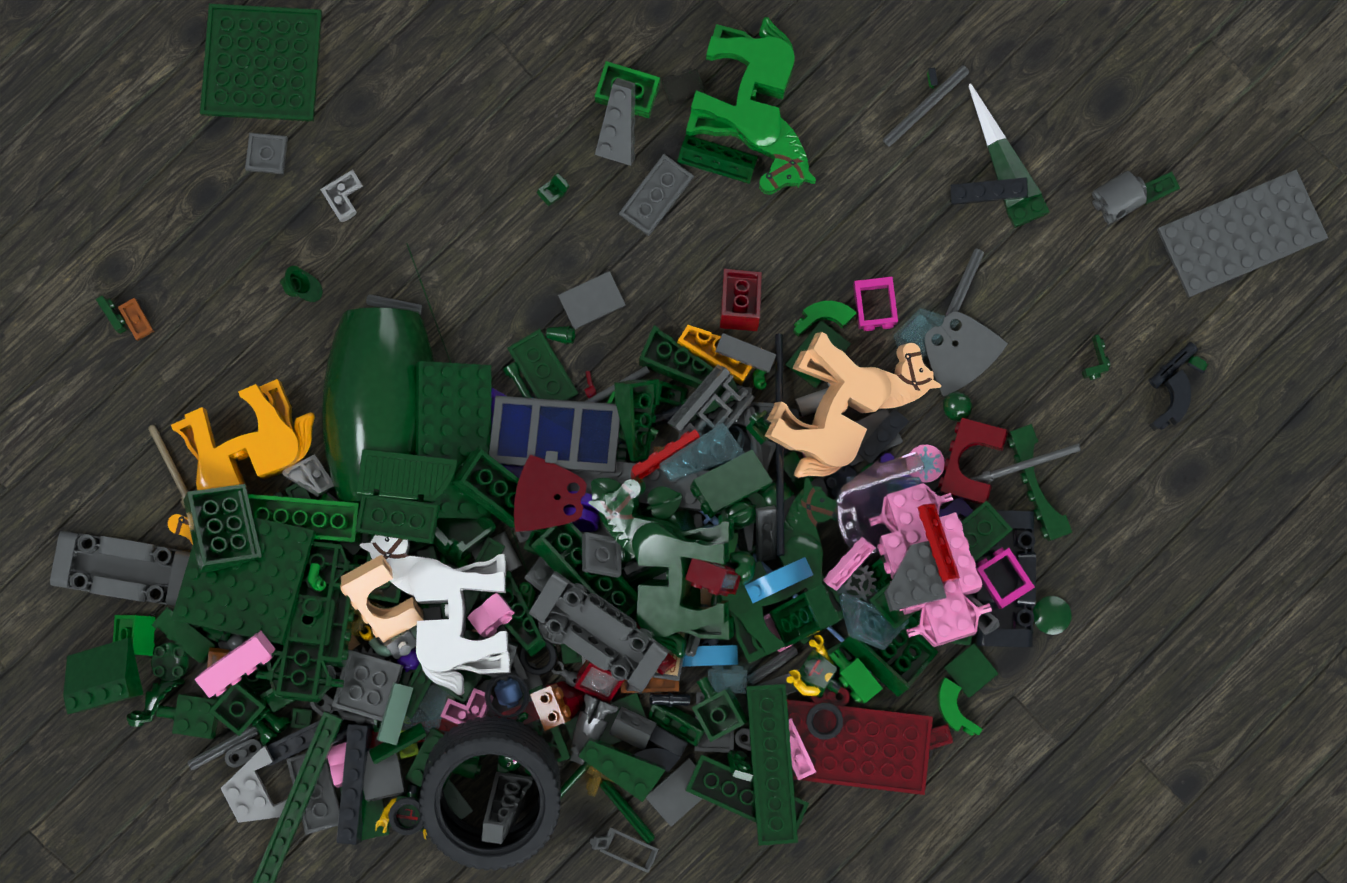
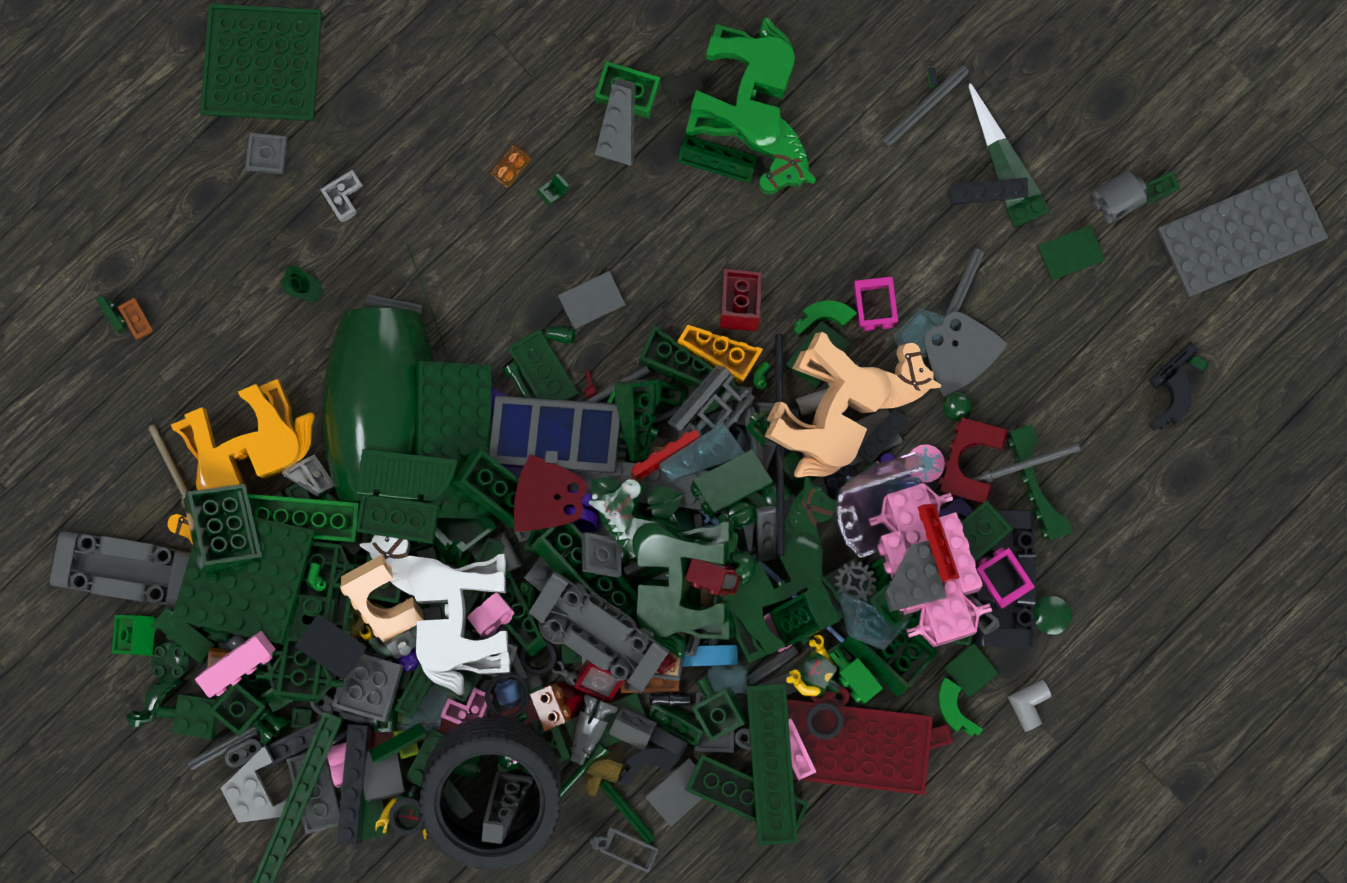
dark green slope [63,637,144,715] -> none
sand green tile [377,682,413,745] -> none
dark green wedge [578,737,665,802] -> none
dark grey tile [619,154,694,236] -> none
dark grey tile [715,333,776,373] -> none
dark green plate [727,750,753,782] -> none
dark azure arch [744,557,813,603] -> none
bright pink plate [823,537,876,591] -> none
dark green bracket [1082,334,1110,380] -> none
none -> black tile [295,614,367,680]
none -> clear orange slope [490,145,531,188]
none -> light grey brick [1007,680,1052,732]
none -> dark green tile [1037,225,1105,281]

